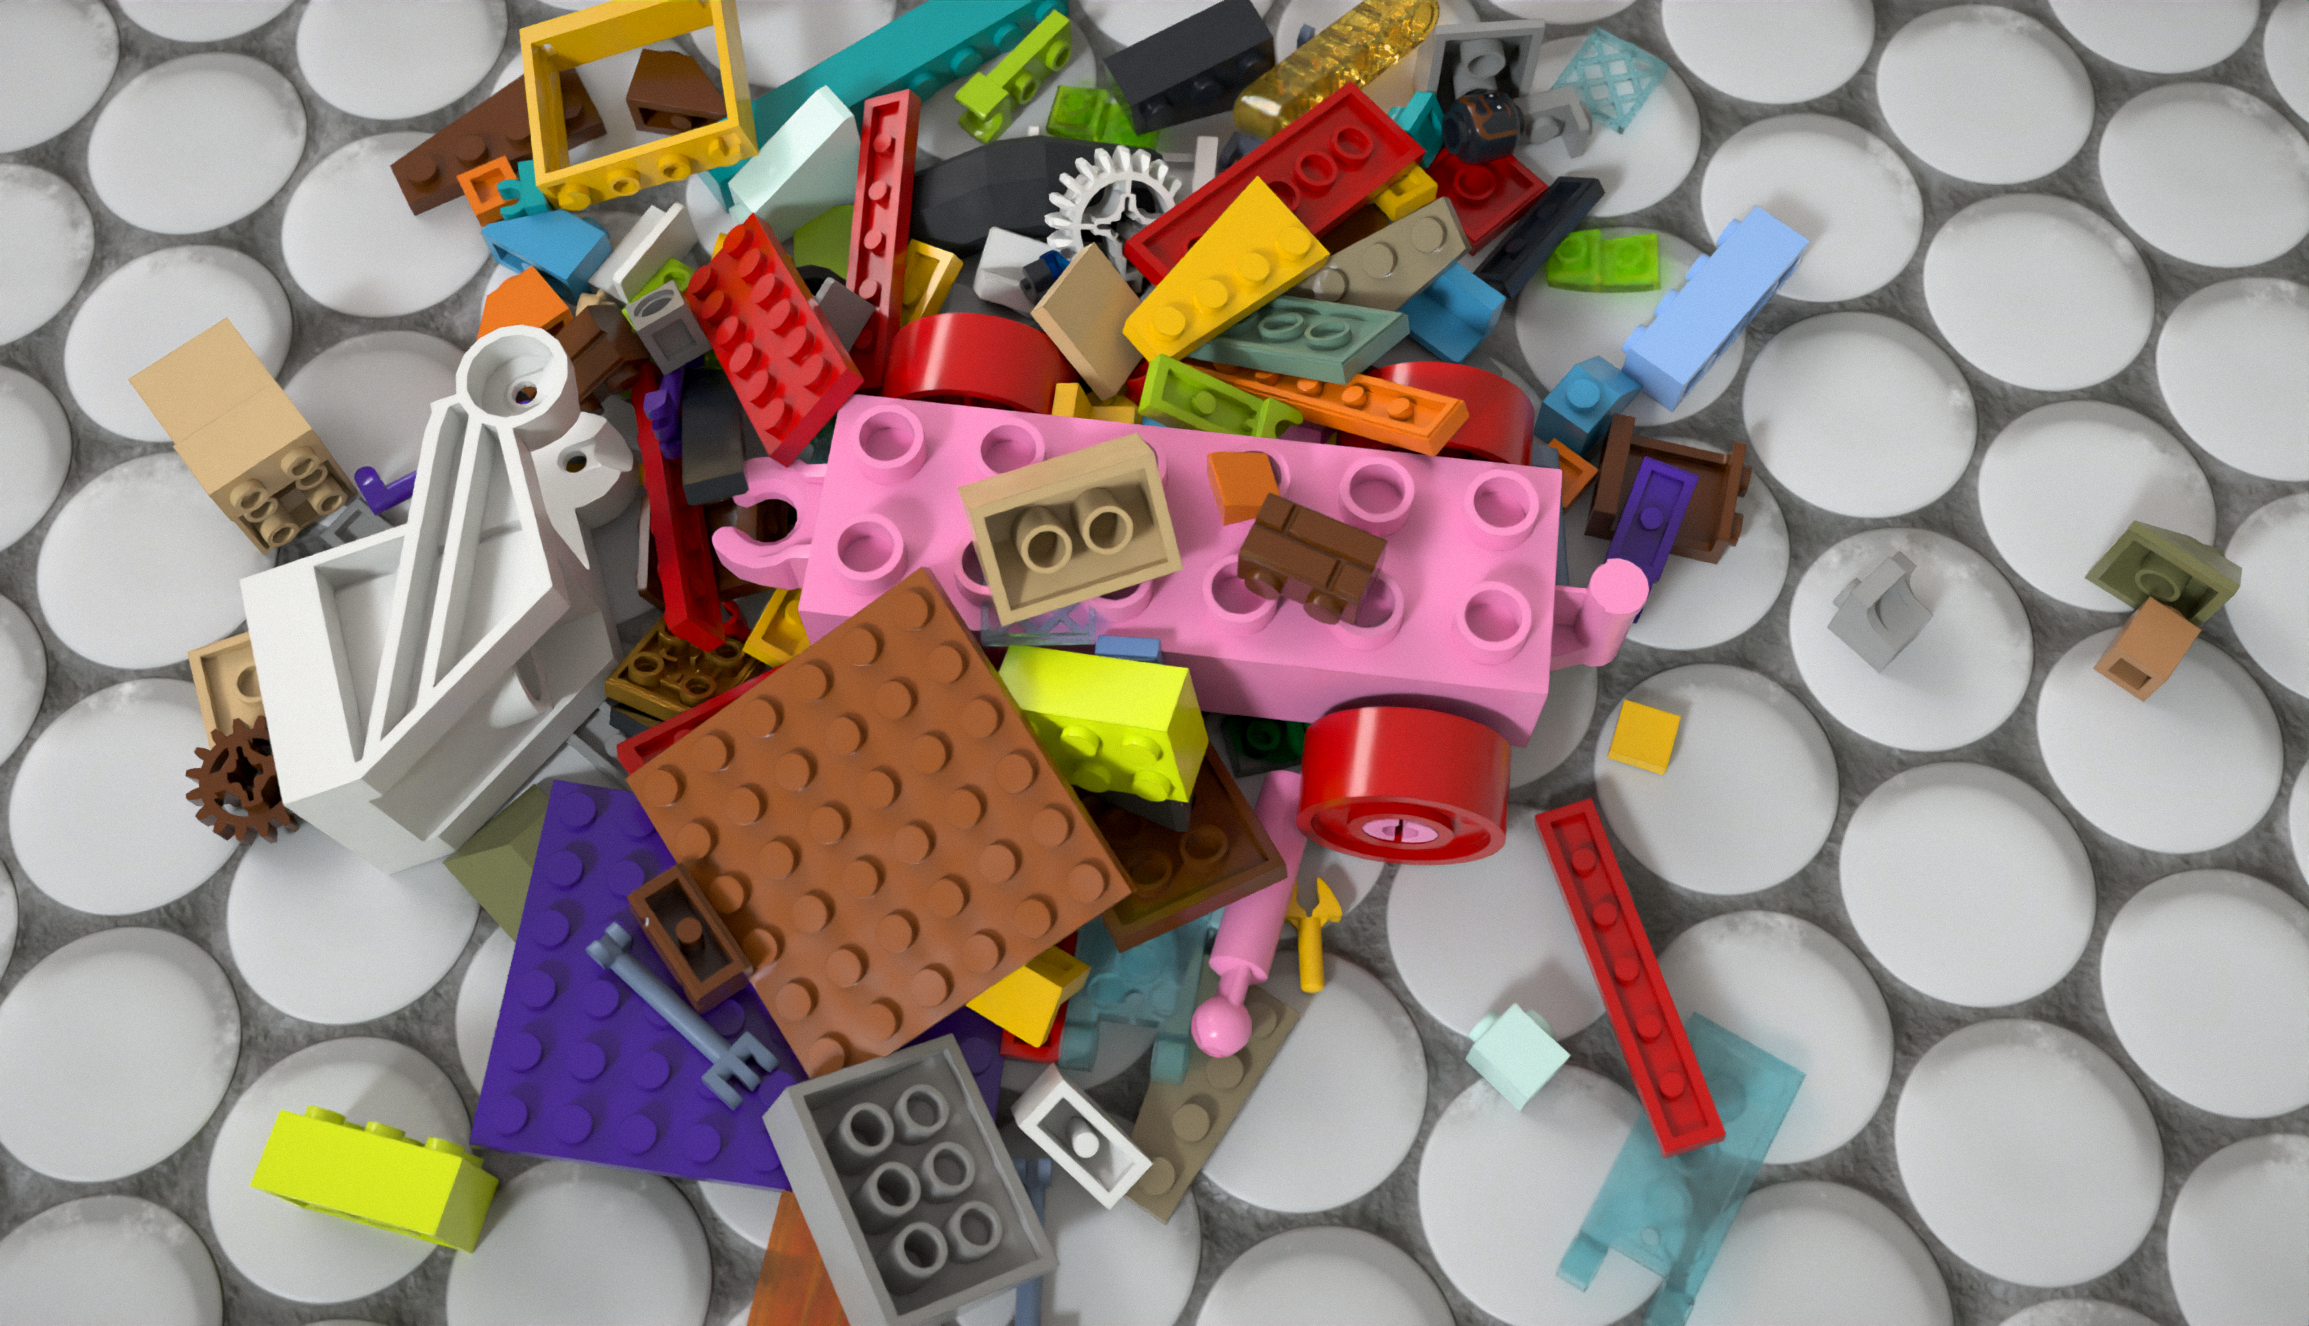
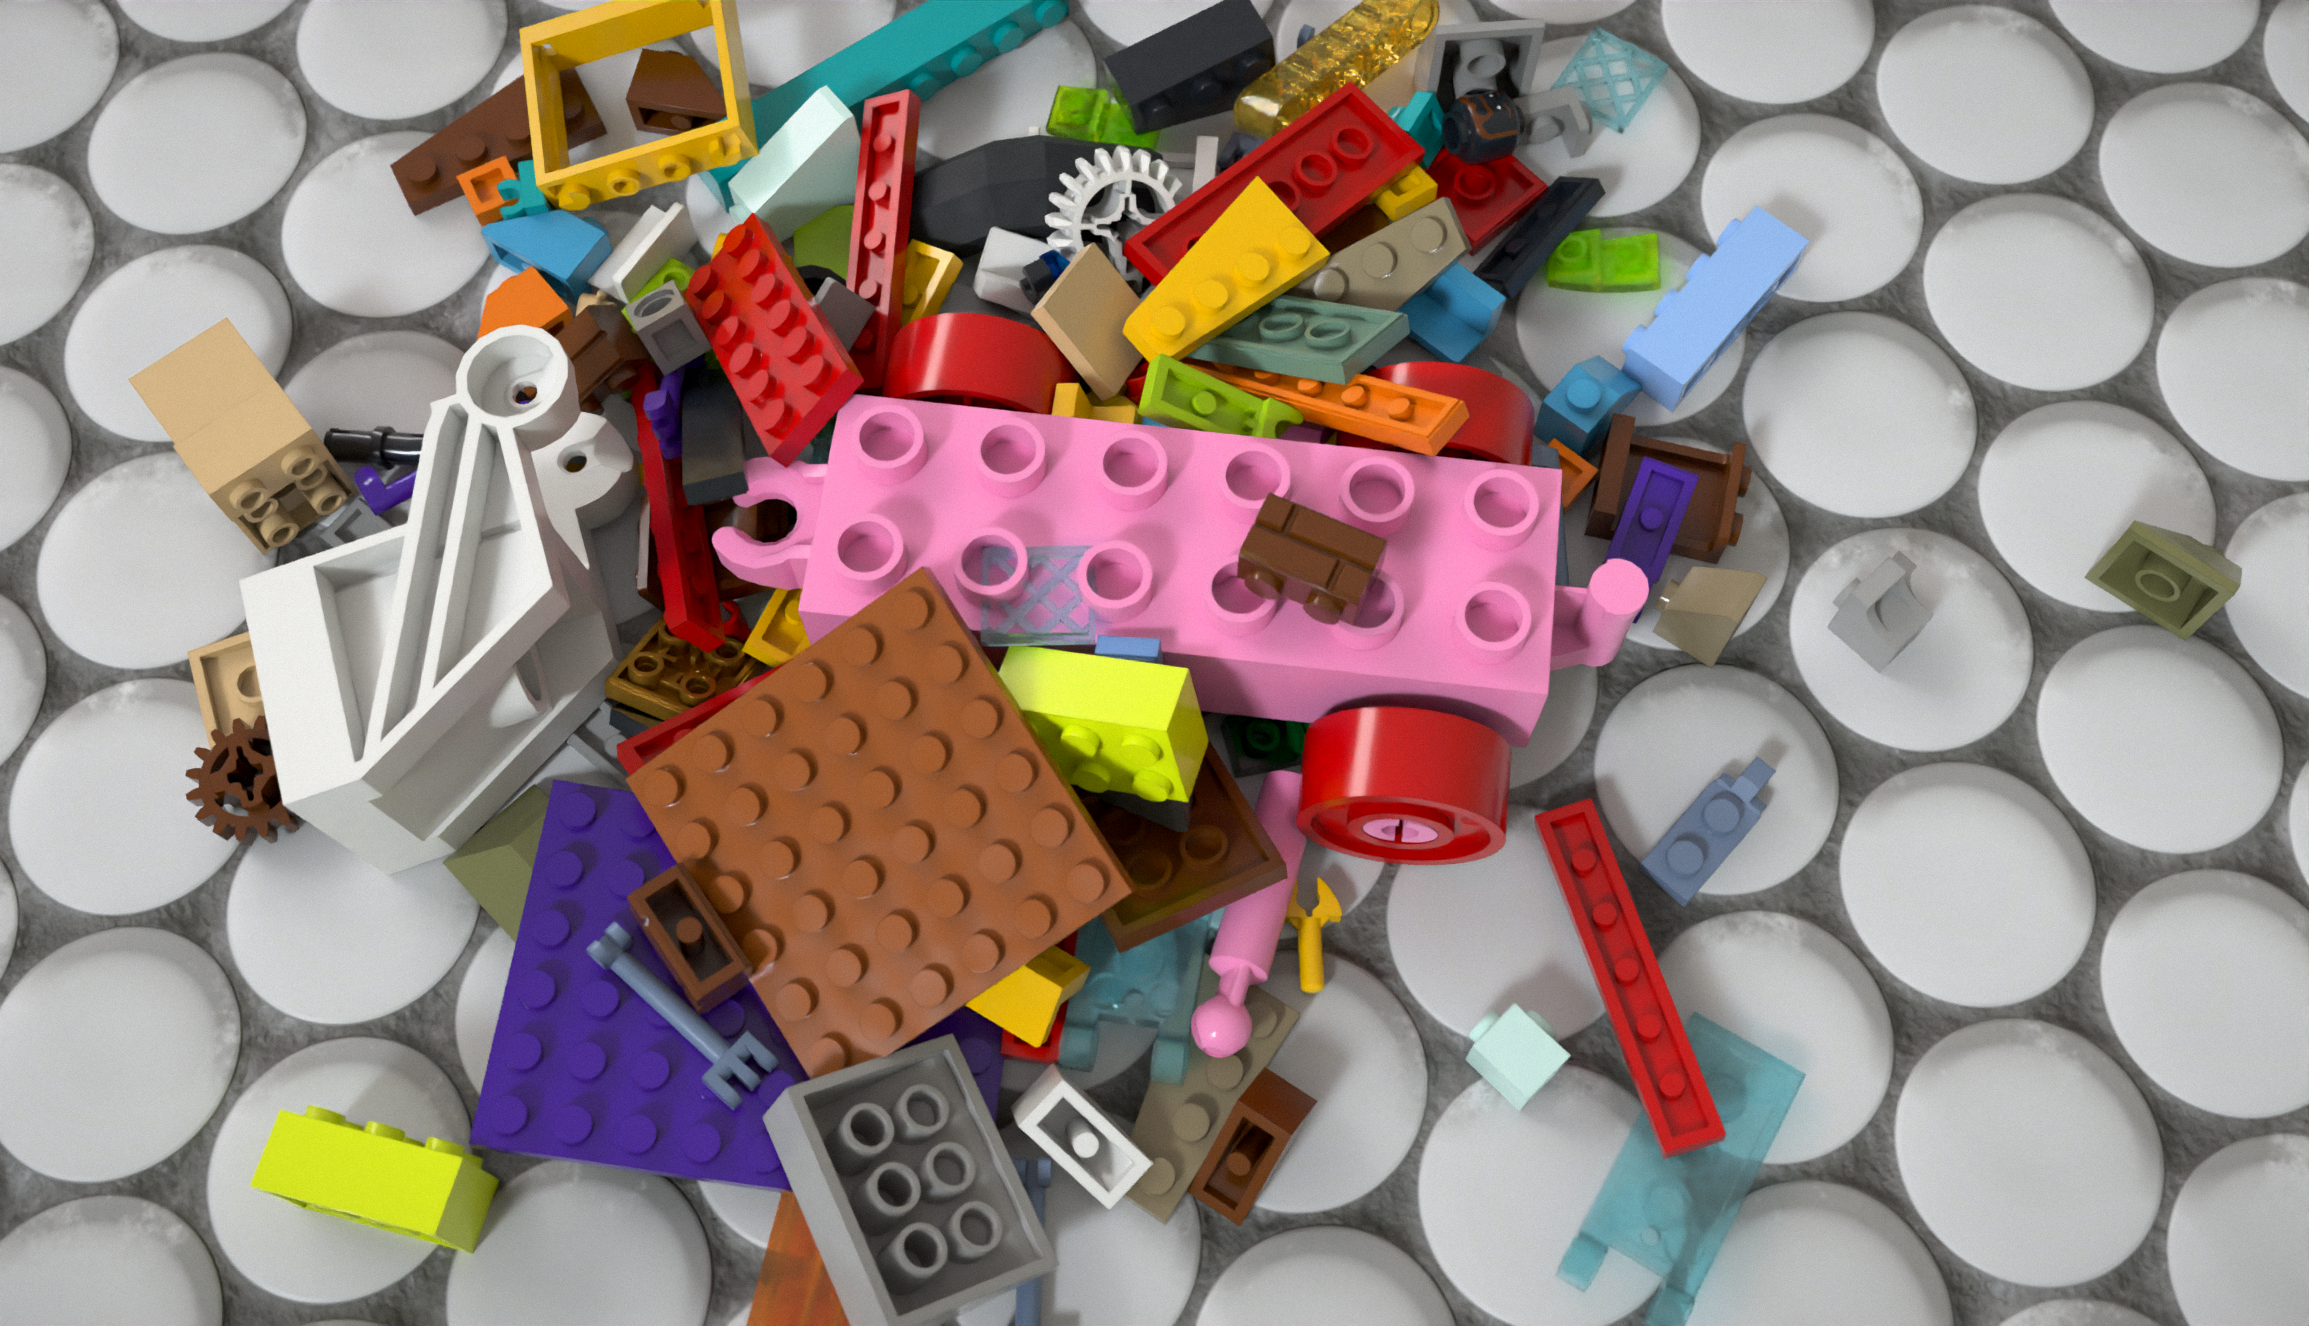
lime plate [954,9,1073,144] -> none
tan slope [957,433,1184,626] -> none
orange slope [1207,451,1281,526] -> none
yellow tile [1606,699,1681,775] -> none
medium nougat brick [2093,597,2201,702] -> none
none -> black pin [323,426,424,470]
none -> reddish brown slope [1187,1067,1317,1227]
none -> sand blue hinge [1637,757,1776,907]
none -> dark tan slope [1653,566,1768,668]

